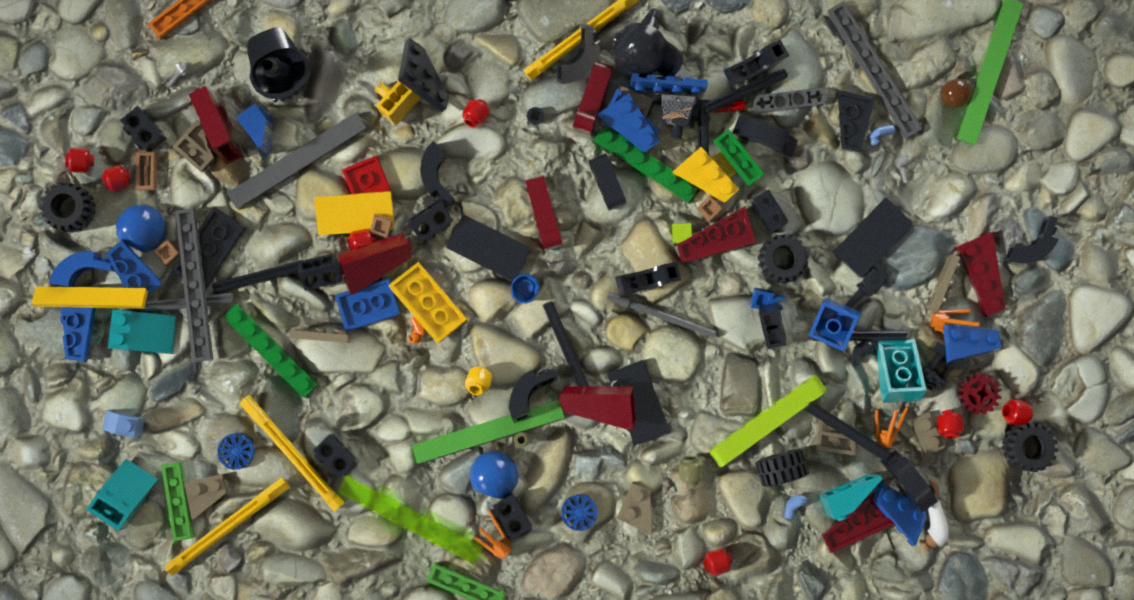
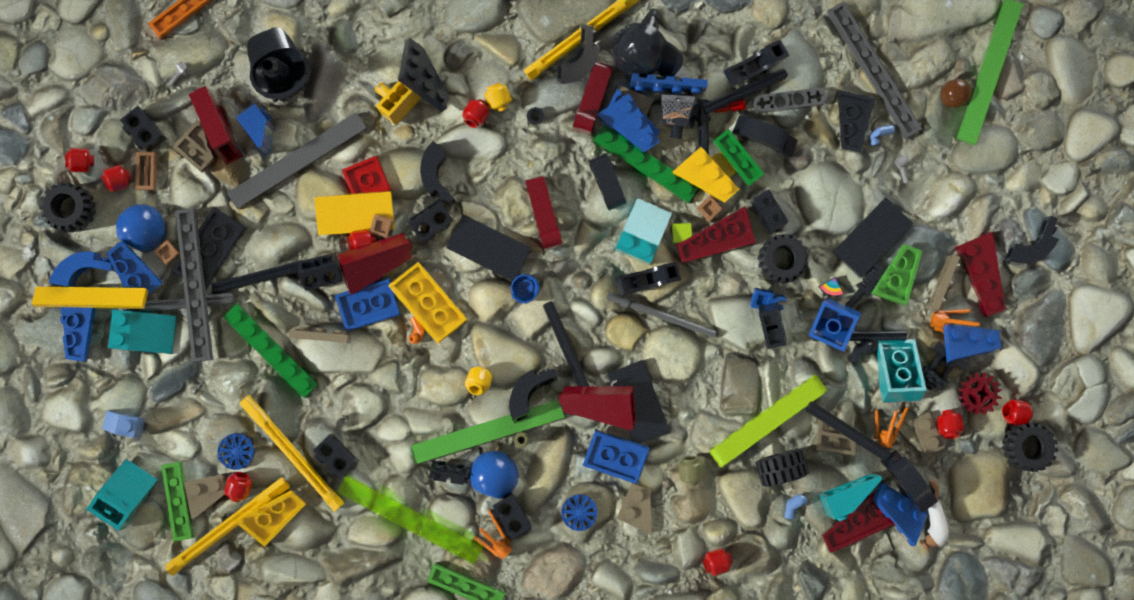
none -> red head [224,472,252,502]
none -> yellow wing [235,490,306,547]
none -> black hinge [429,461,471,485]
none -> yellow head [484,82,512,112]
none -> blue tile [583,429,650,484]
none -> slope [615,198,672,265]
none -> tile [817,277,844,296]
none -> bright green wing [871,245,922,305]

